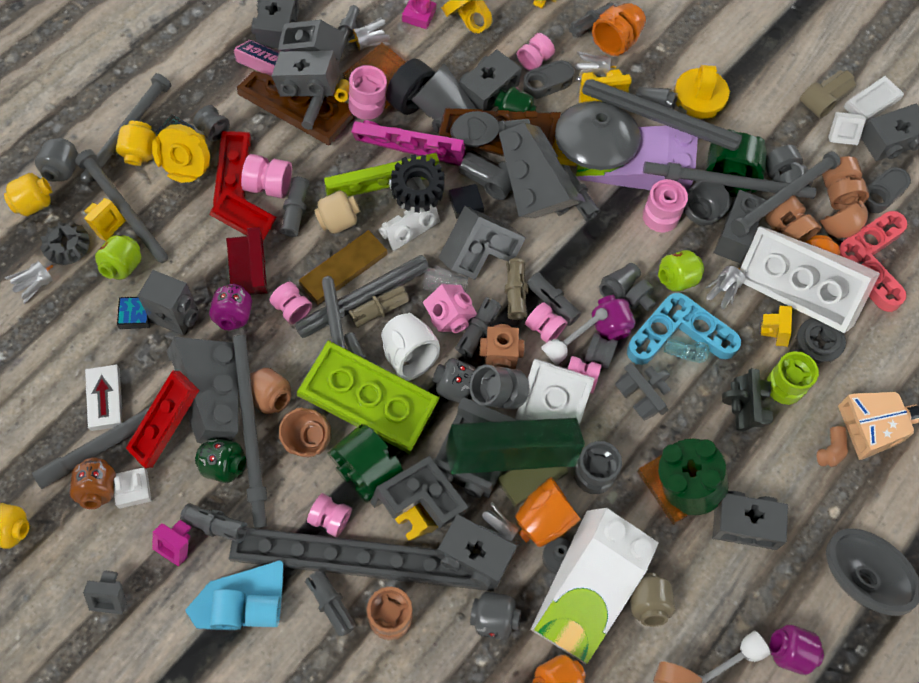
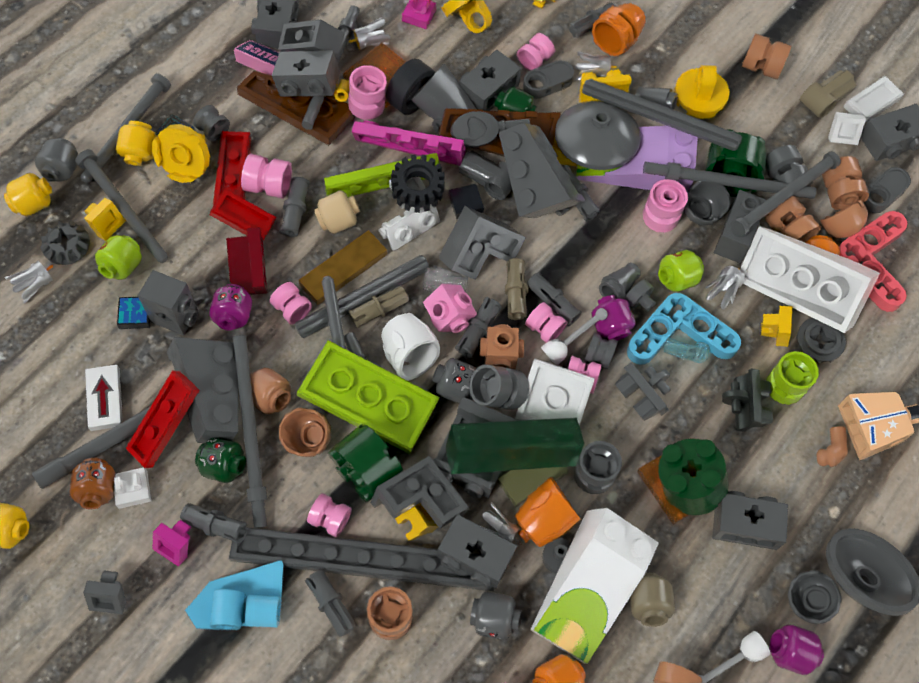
none -> nougat wheel [742,33,792,80]
none -> dark grey hair [788,570,842,624]

